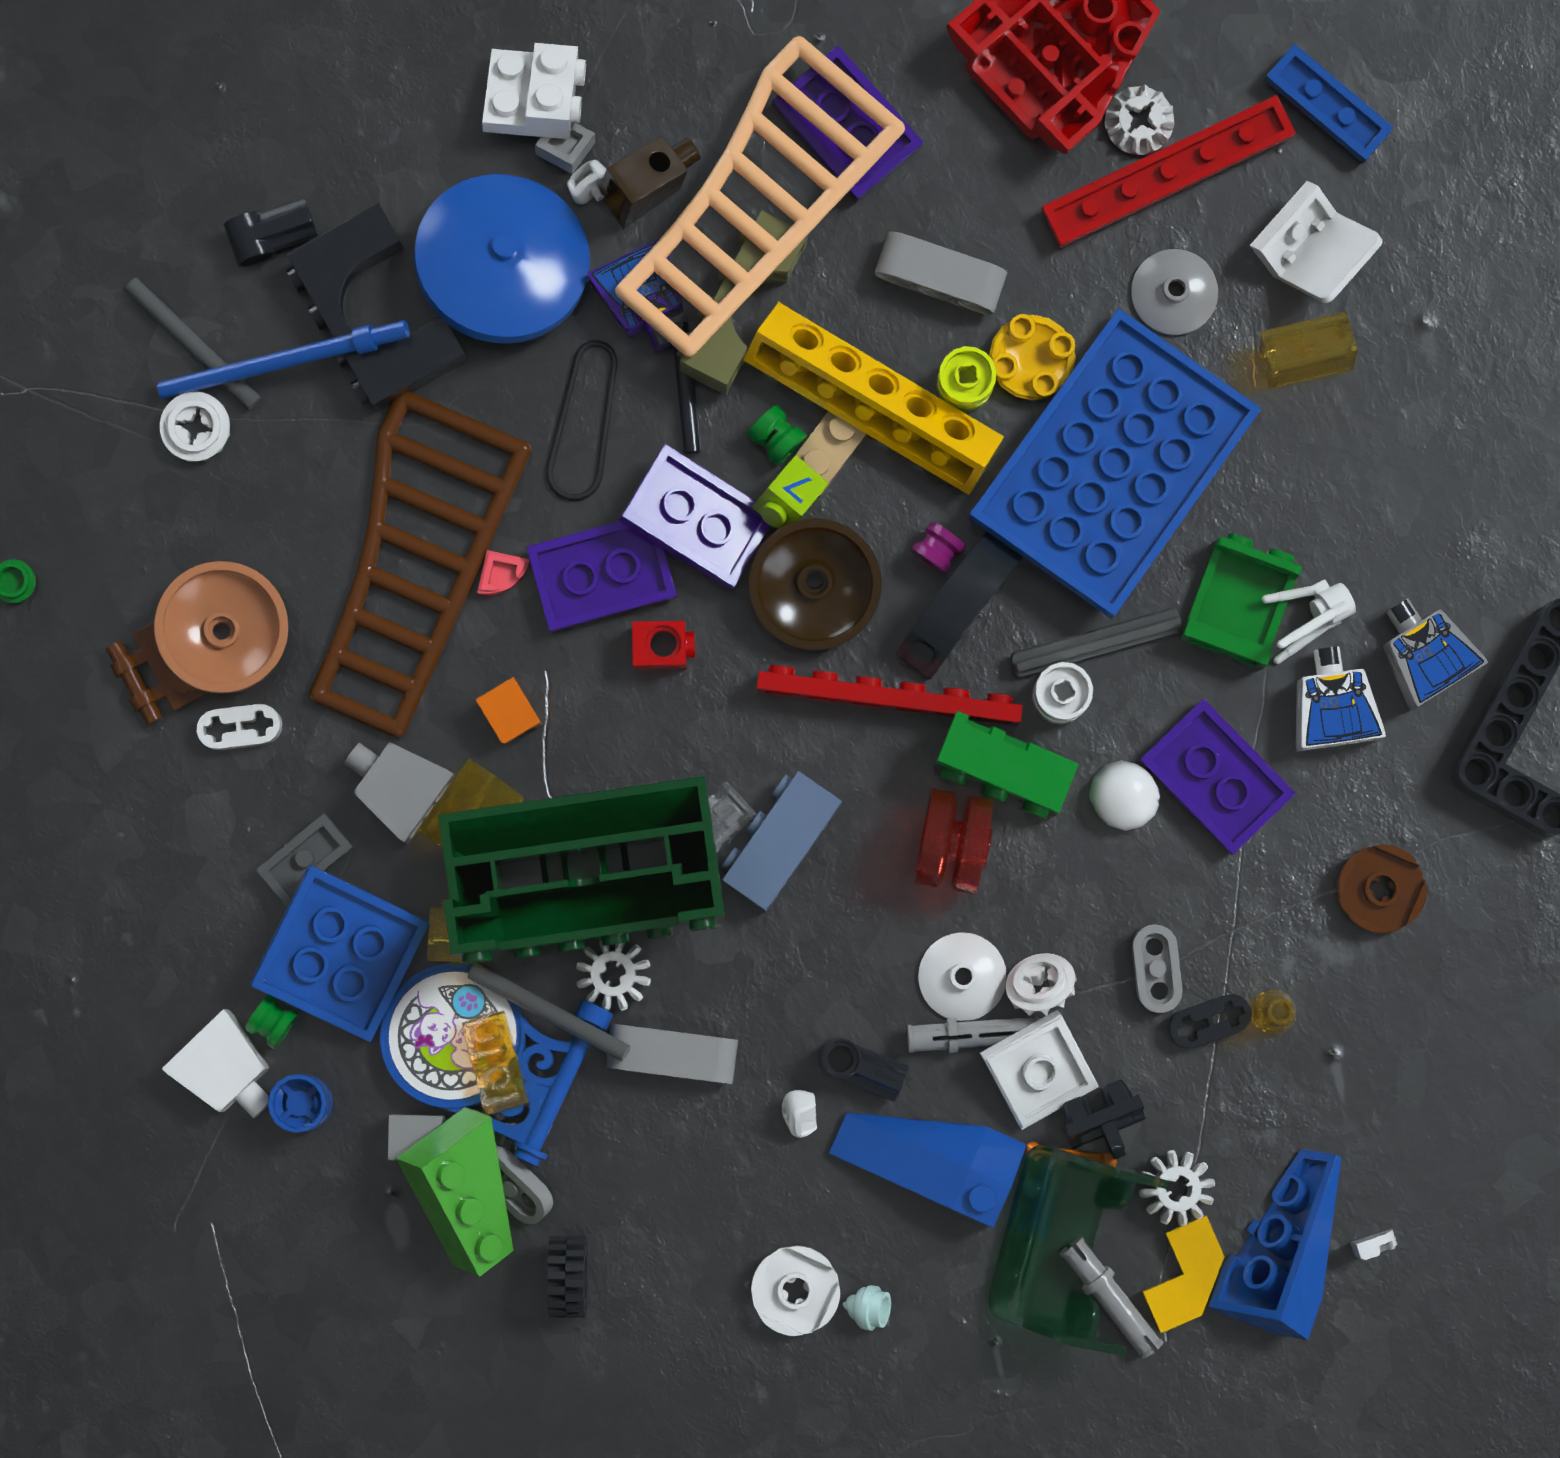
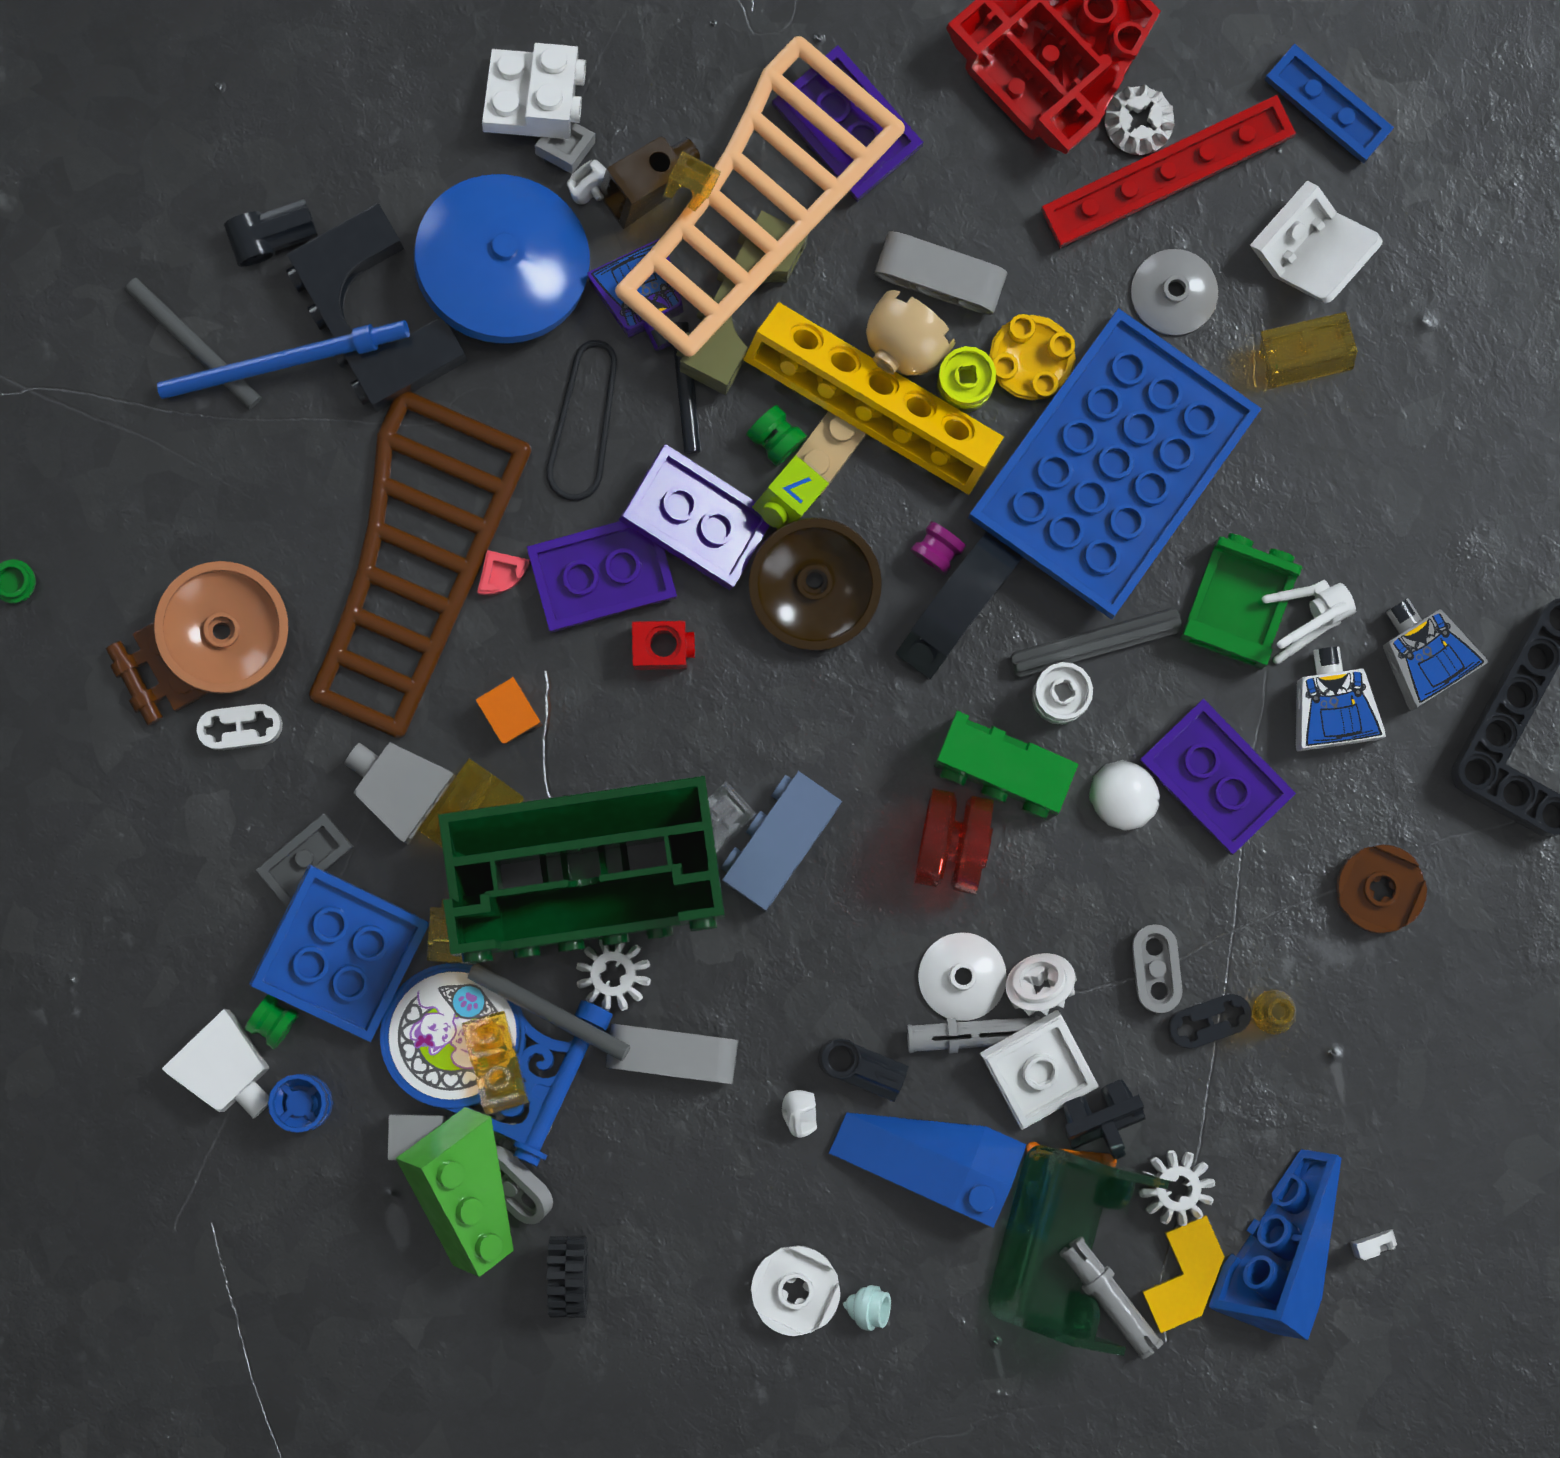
white gear [160,392,230,462] -> none
red plate [757,665,1023,726] -> none
none -> clear yellow tile [664,151,721,212]
none -> tan cylinder [866,290,956,376]

